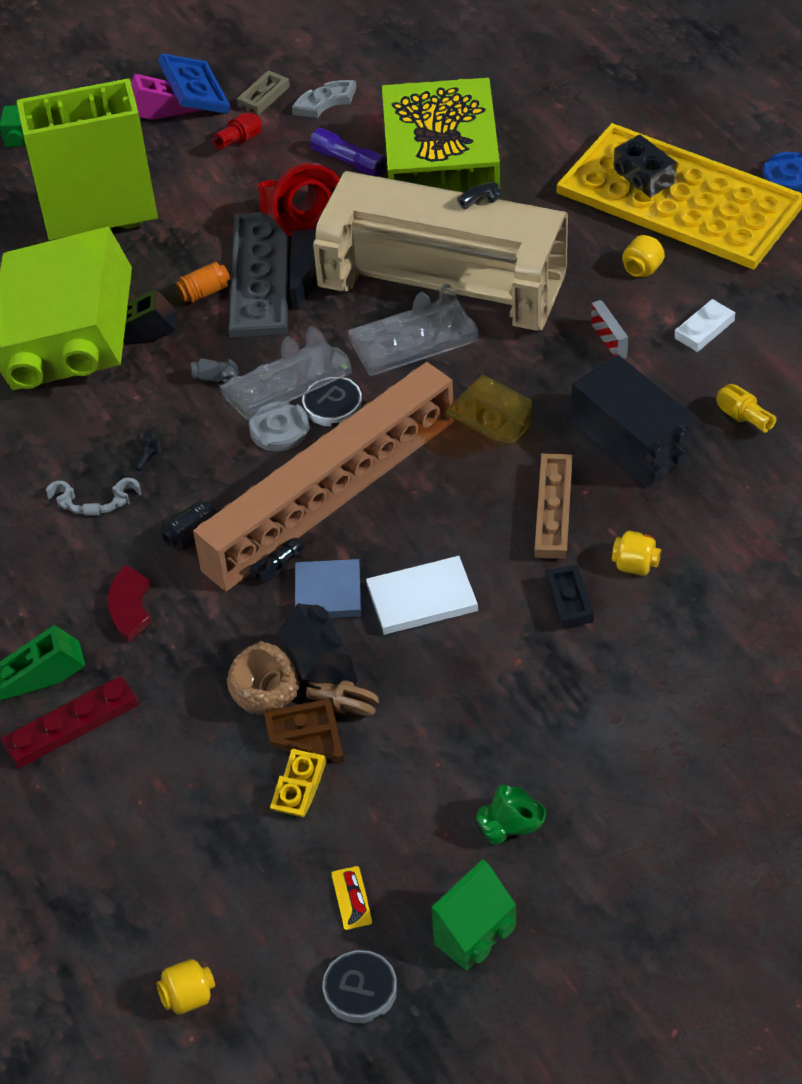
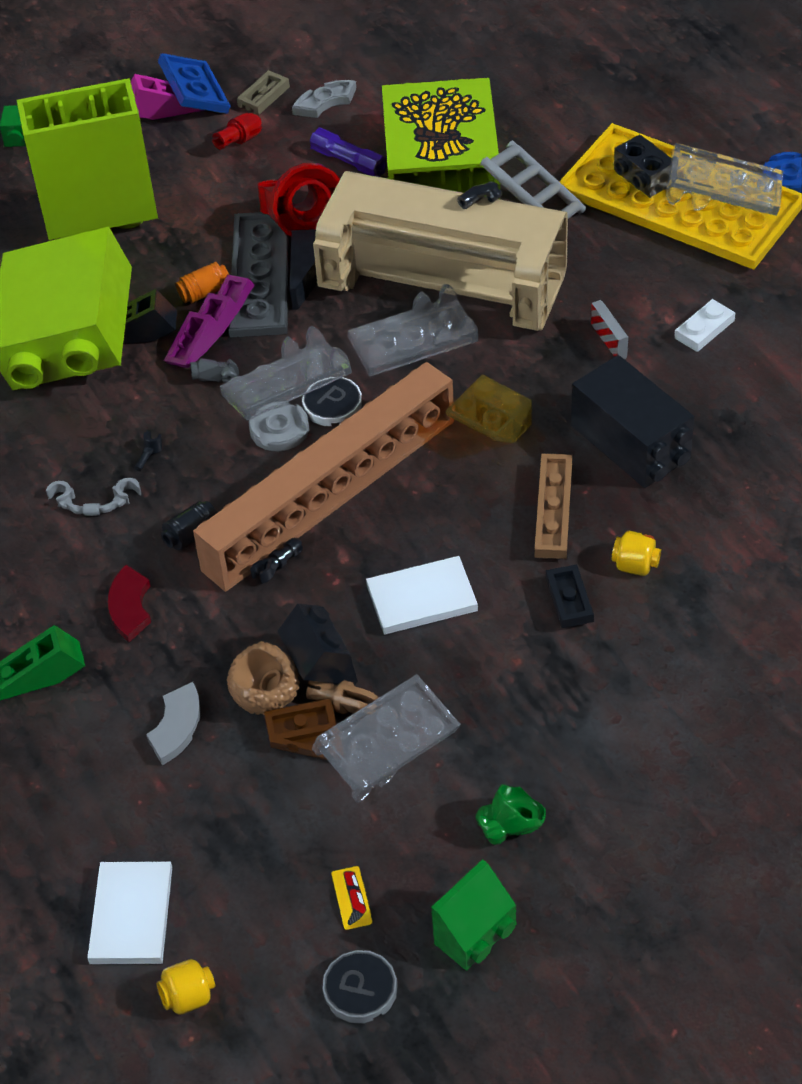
dark red plate [1,676,139,769] -> none
yellow slope [270,749,327,818] -> none
sand blue tile [295,559,361,618] -> none
yellow head [622,235,665,277] -> none
yellow arm [716,384,776,433] -> none
none -> white tile [88,862,172,964]
none -> light grey tile [146,682,201,765]
none -> magenta slope [164,274,254,368]
none -> clear hinge [312,674,461,803]
none -> light grey bar [481,140,586,219]
none -> clear hinge [666,143,783,216]

